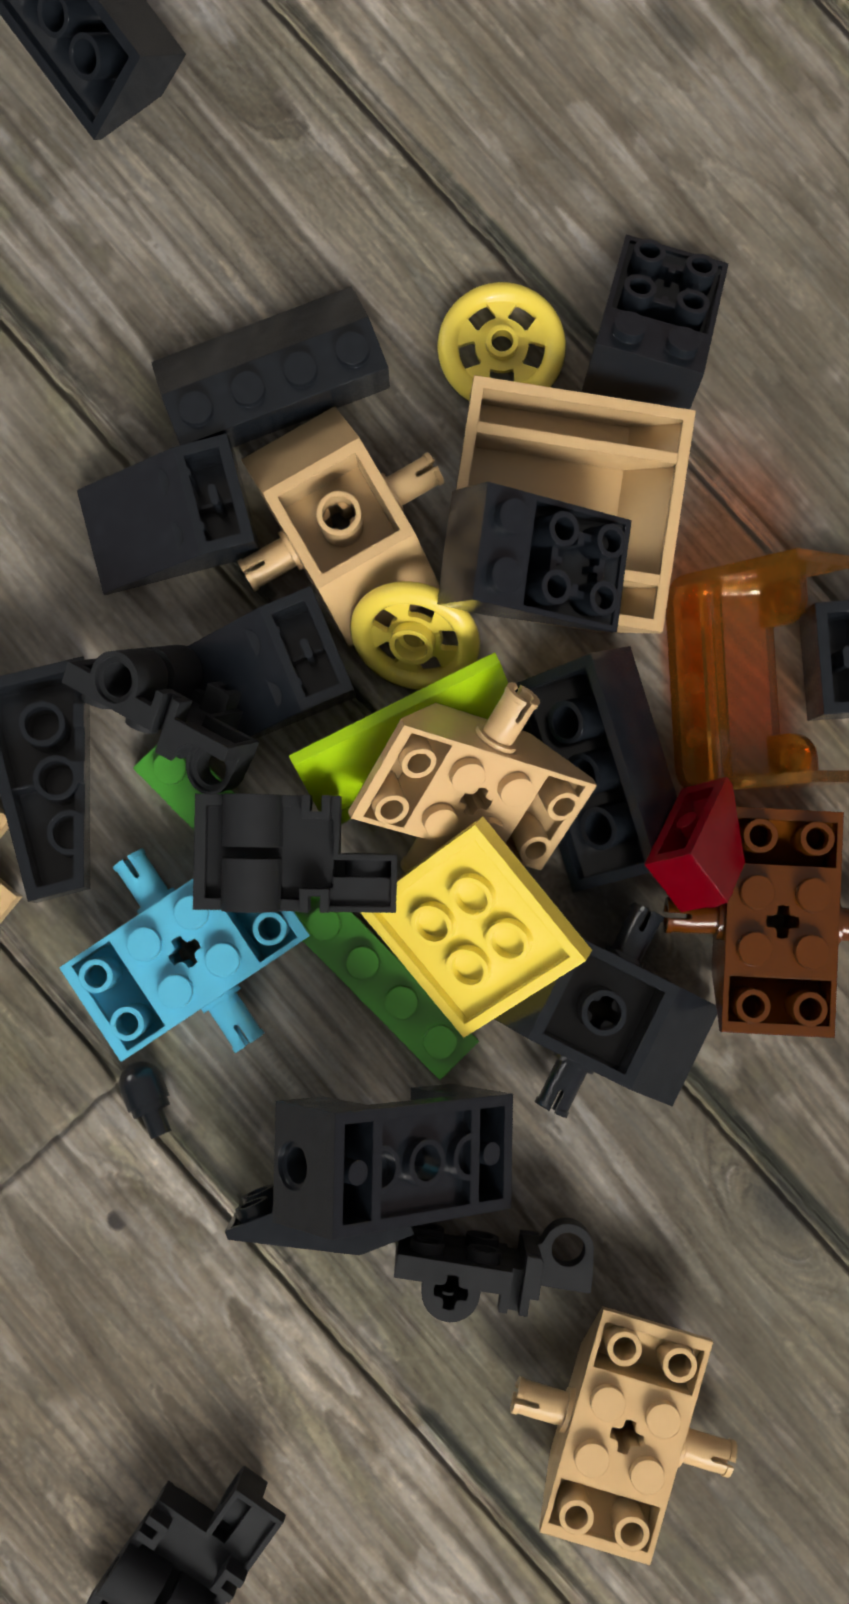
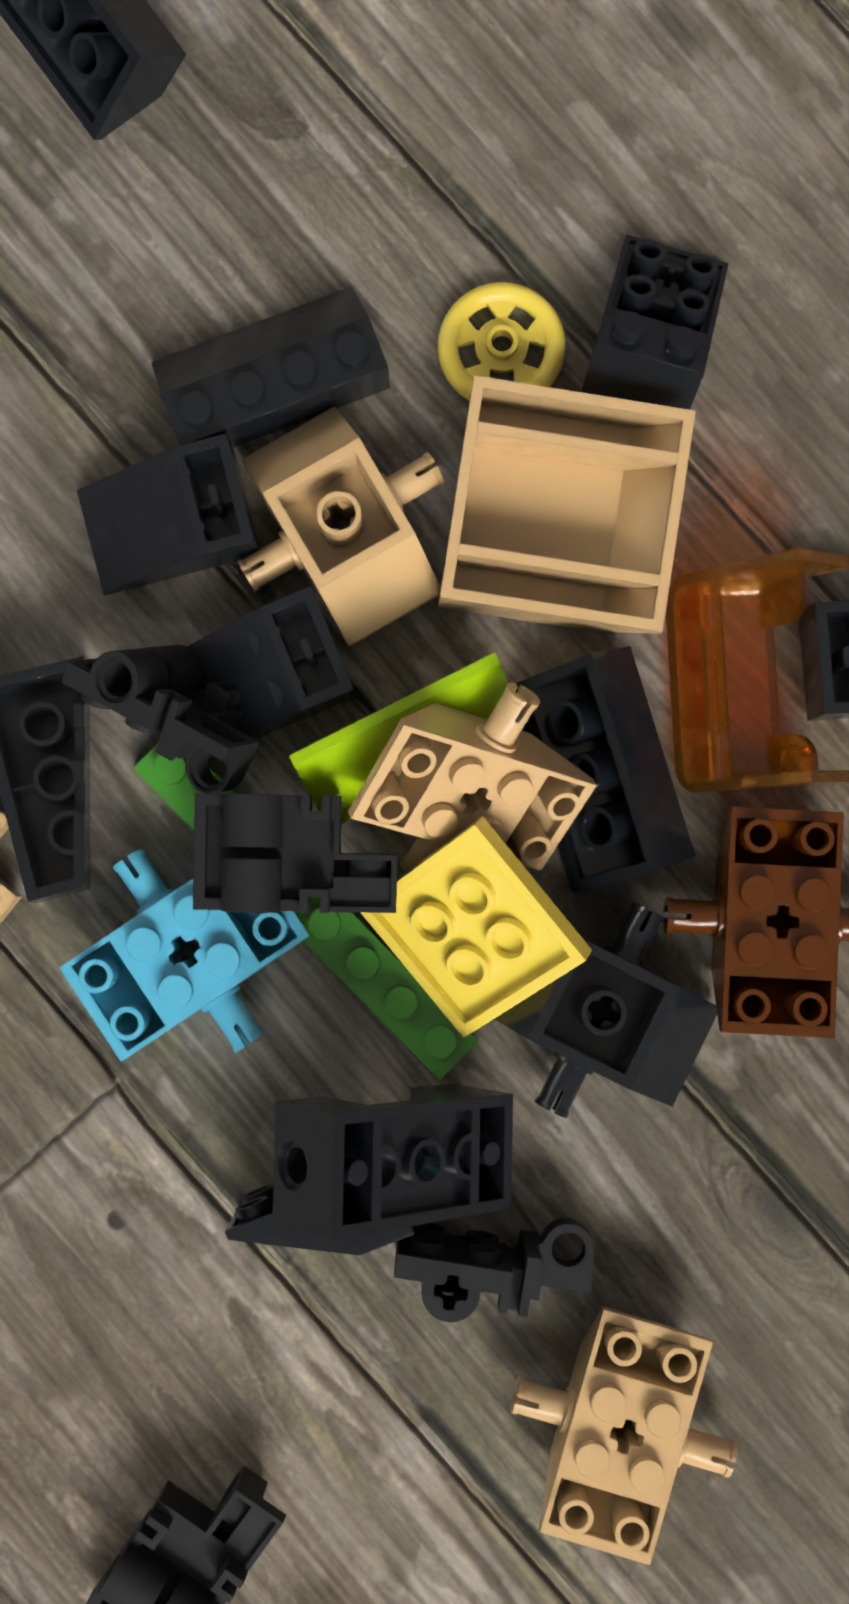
black cylinder [119,1061,172,1139] -> none
light yellow plate [350,581,480,690] -> none
black slope [437,482,632,633] -> none
dark red slope [644,777,745,912] -> none

